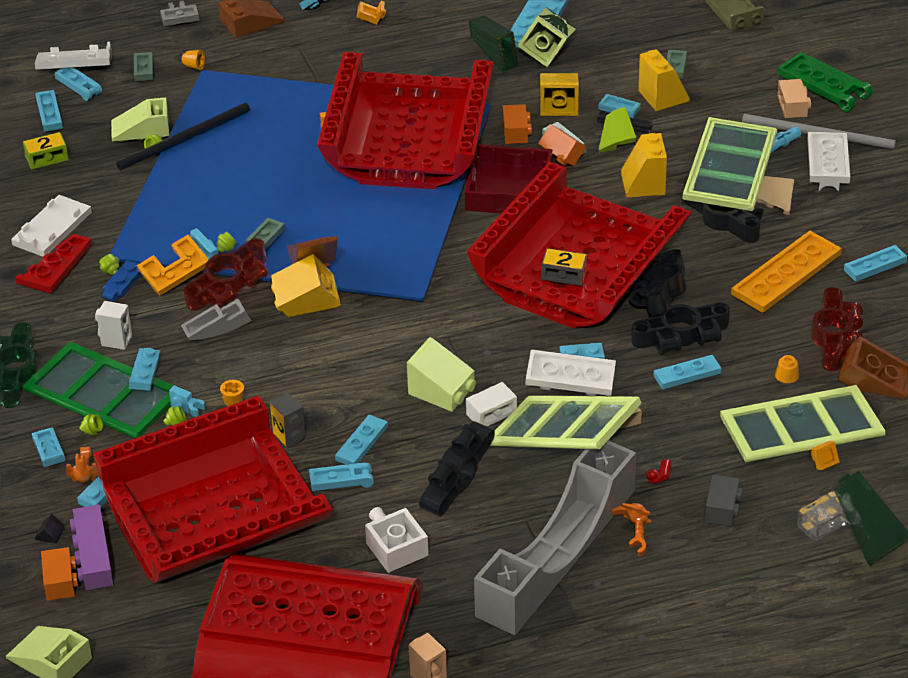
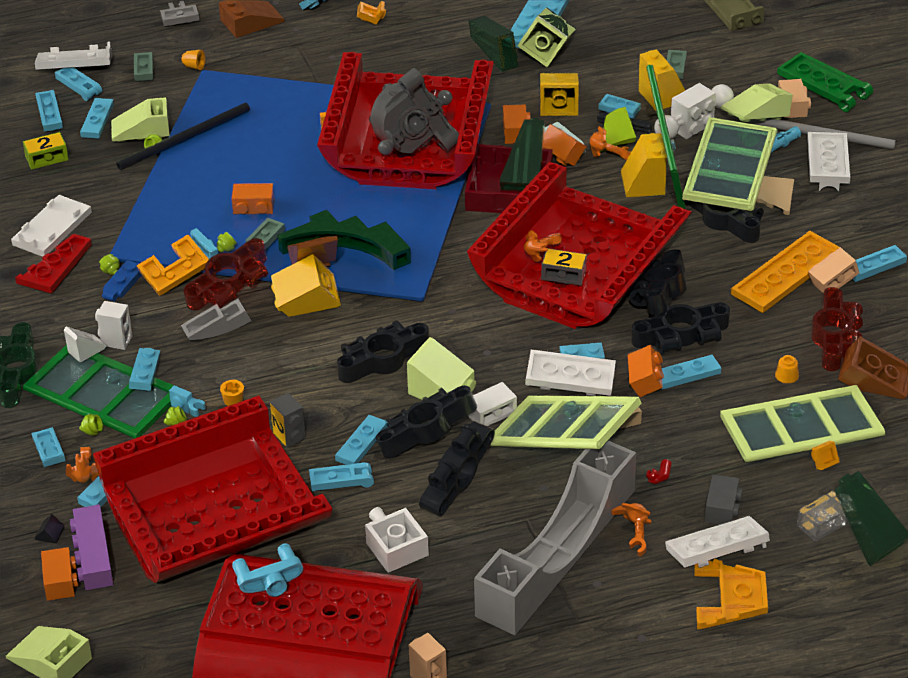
none -> white slope [64,326,107,362]
none -> medium azure plate [80,98,114,139]
none -> orange brick [232,183,274,214]
none -> medium azure connector [232,543,303,597]
none -> dark green arch [278,210,411,270]
none -> black piece [337,320,429,383]
none -> dark grey piece [369,68,459,155]
none -> black piece [376,385,477,458]
none -> clear green slope [500,118,545,191]
none -> orange piece [524,230,561,262]
none -> orange piece [589,126,631,159]
none -> orange brick [628,345,664,397]
none -> green door [646,65,686,209]
none -> white brick [654,83,734,139]
none -> white piece [665,516,770,568]
none -> light orange wing [694,559,768,629]
none -> yellowish green slope [721,84,793,122]
none -> light nougat brick [808,247,859,297]

